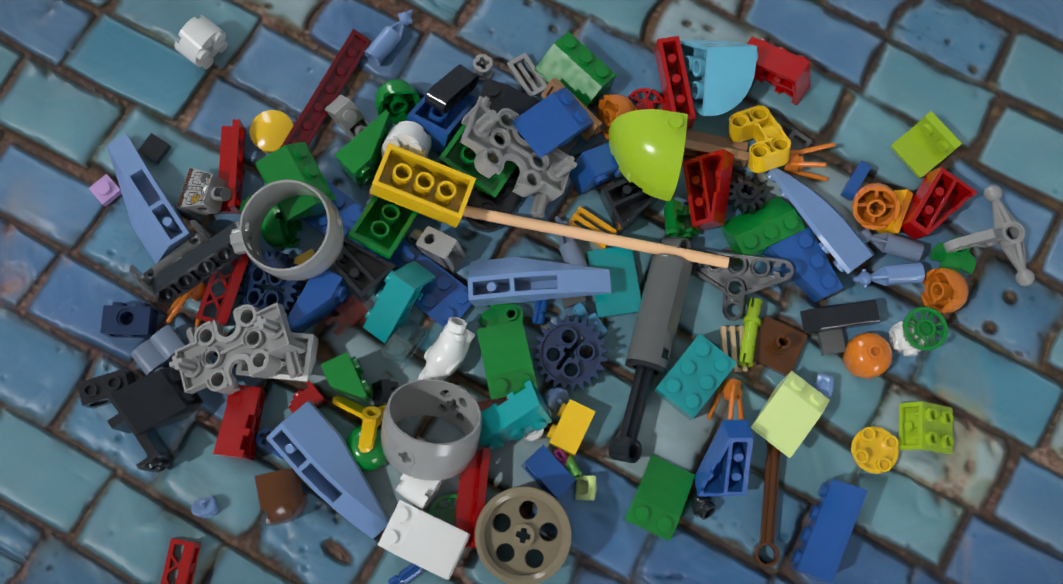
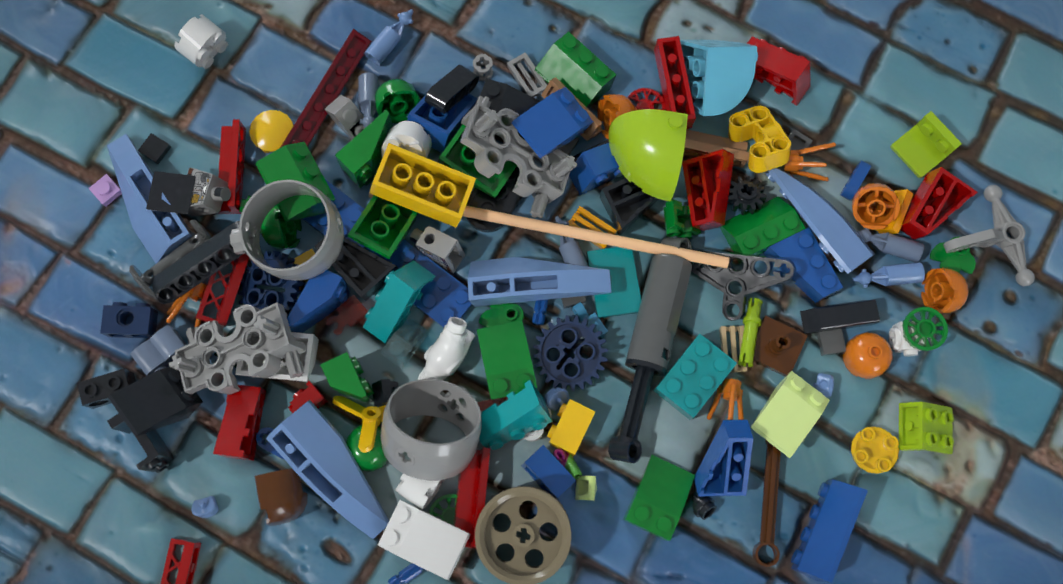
none -> black sticker [146,171,196,214]
none -> sand blue wheel [358,73,378,128]

